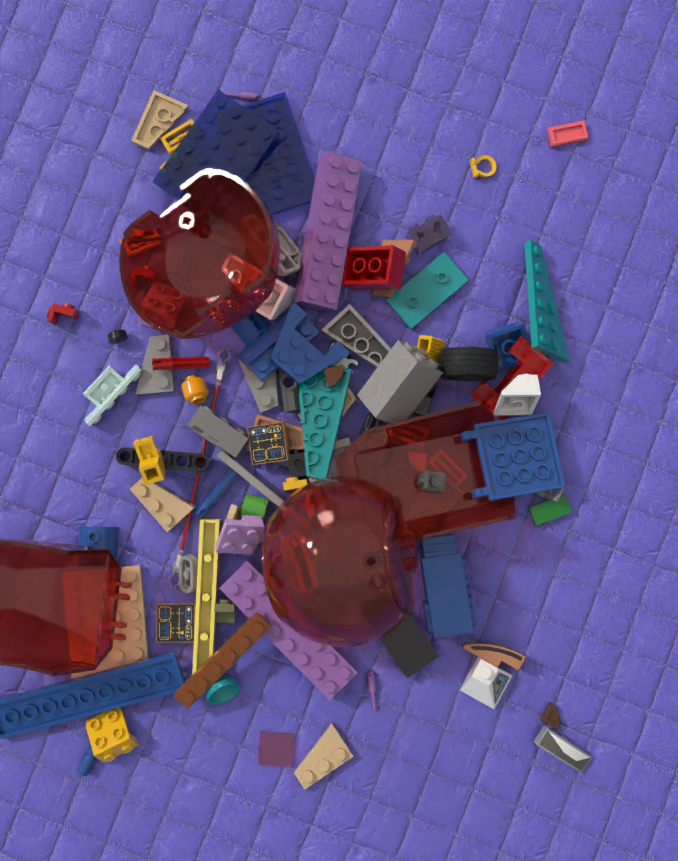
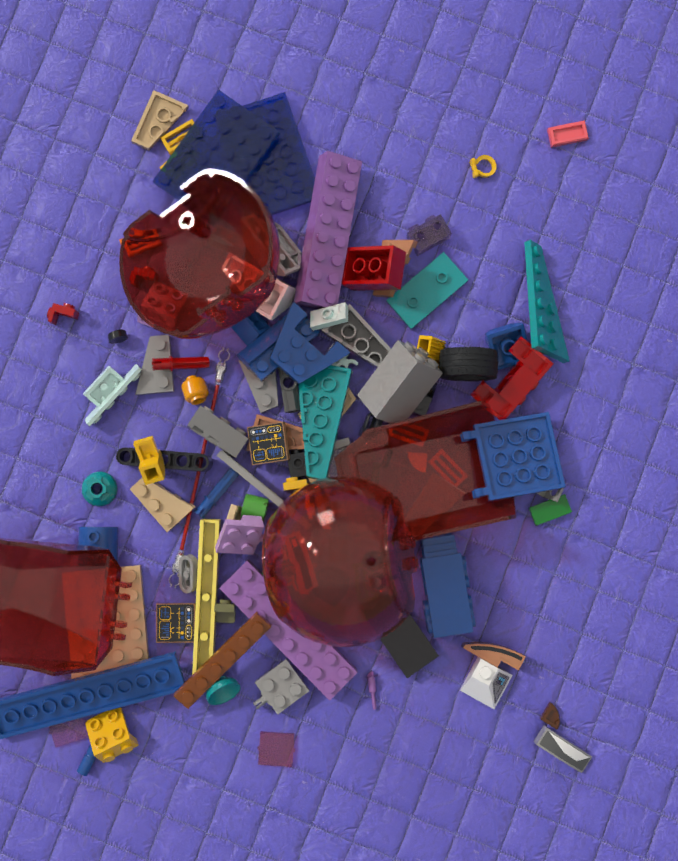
medium lavender piece [224,92,260,100] -> none
tan wing [294,723,353,789] -> none
reddish brown tile [324,365,344,389] -> none
dark grey bracket [418,470,446,493] -> none
white slope [493,374,541,415] -> none
none -> piece [49,717,89,747]
none -> teal piece [82,471,117,506]
none -> light grey plate [253,658,309,714]
none -> light aqua plate [310,302,348,331]

